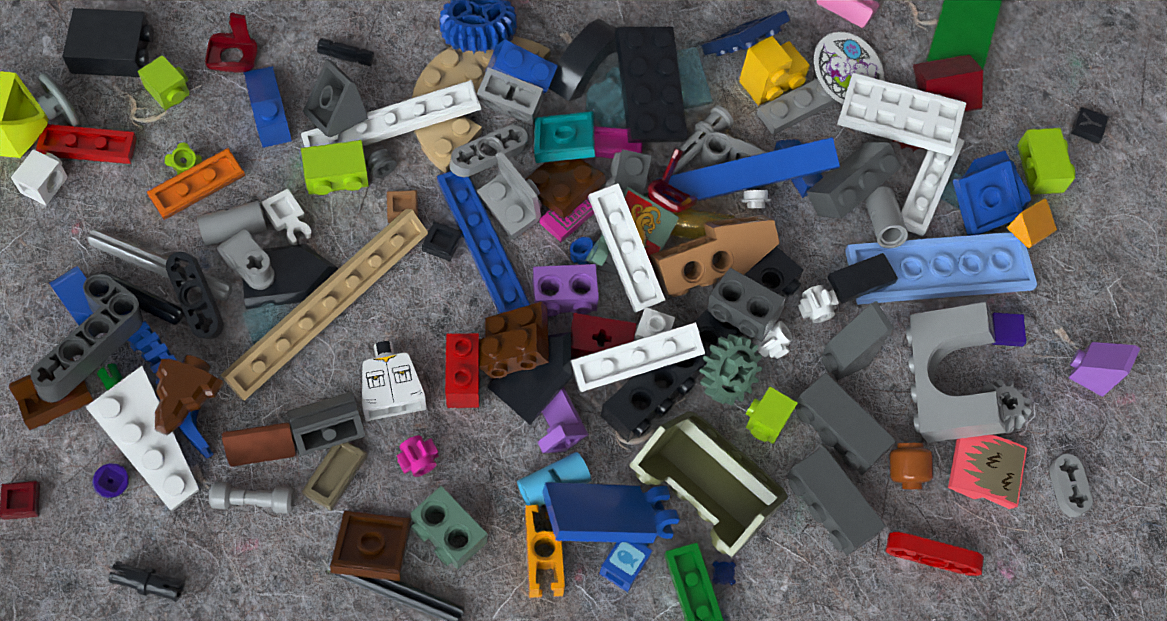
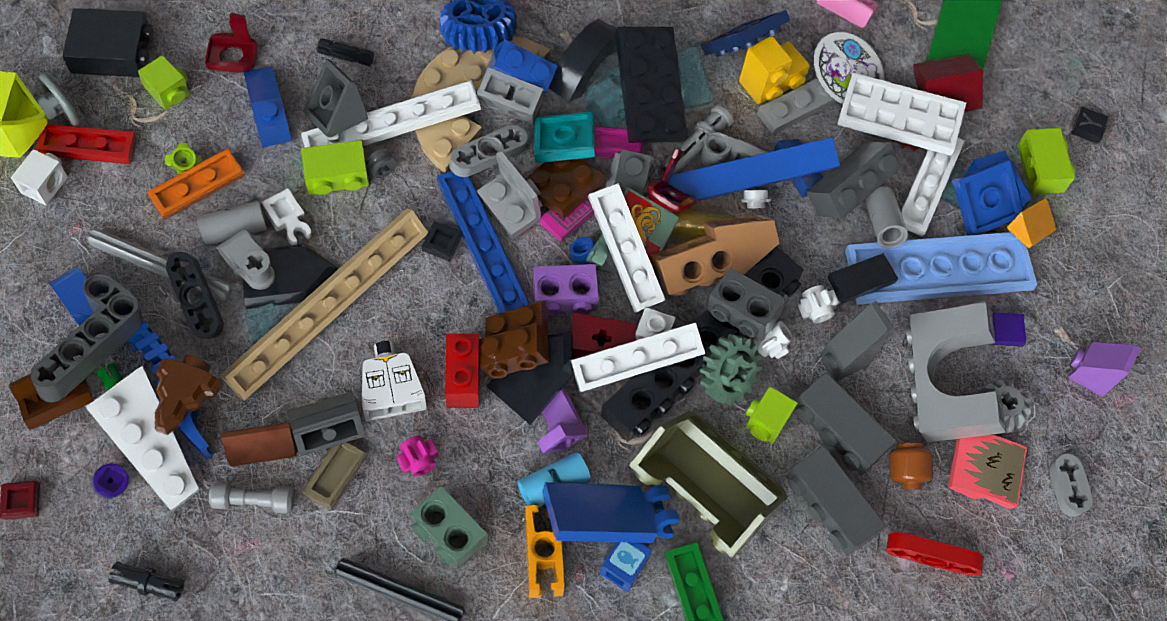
black axle [100,271,184,325] -> none
reddish brown plate [330,510,411,581] -> none
medium nougat tile [387,190,418,223] -> none
clear blue piece [712,560,736,586] -> none

